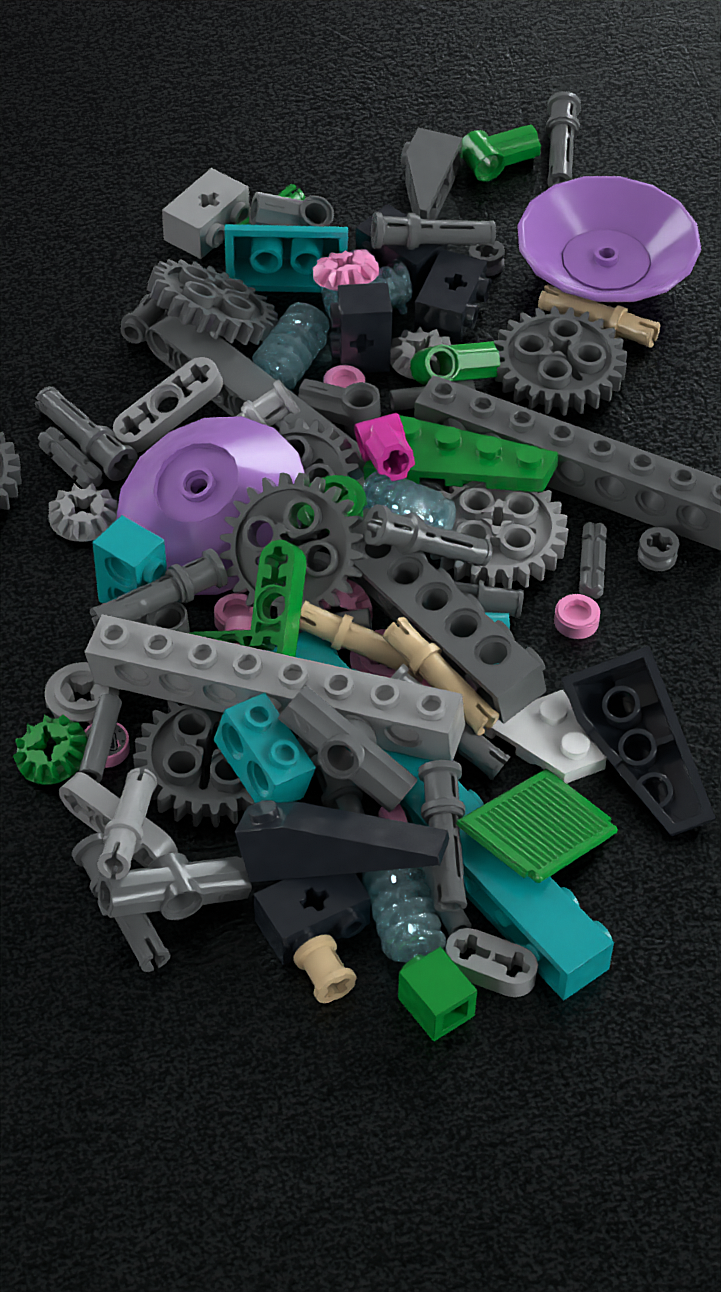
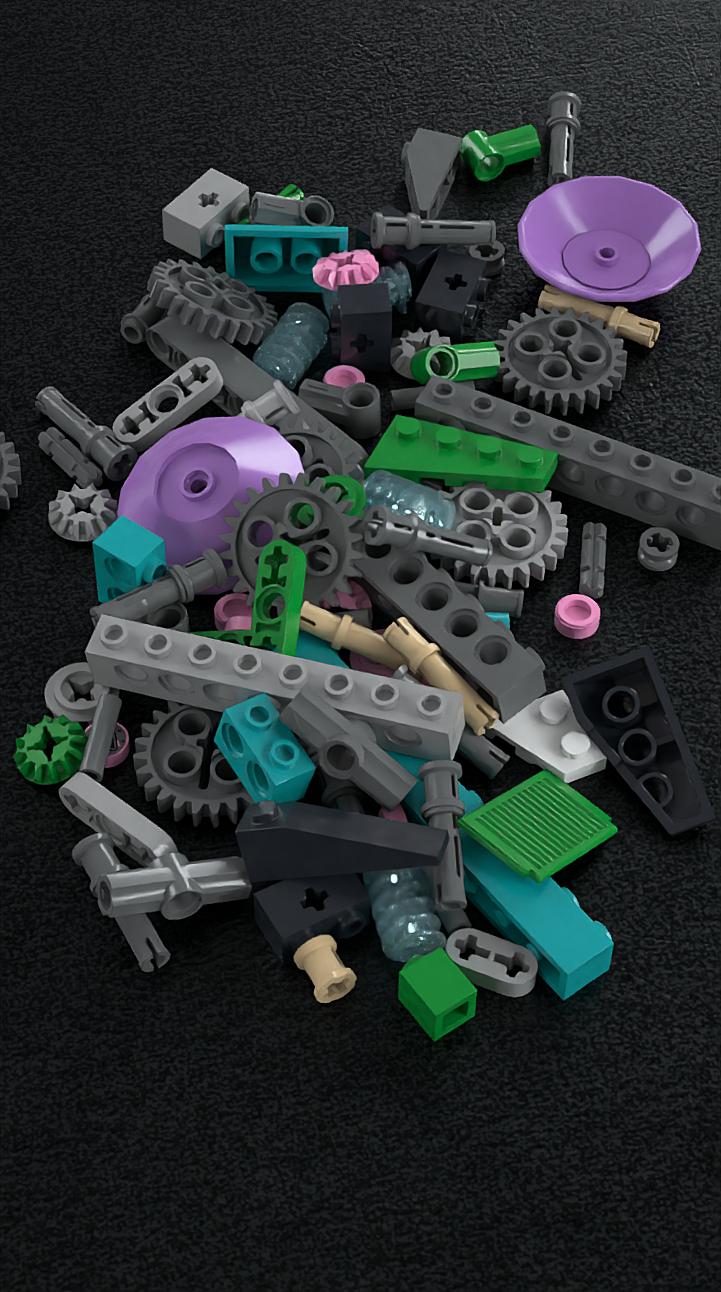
light grey pin [97,768,157,879] -> none
dark pink piece [354,413,415,481] -> none

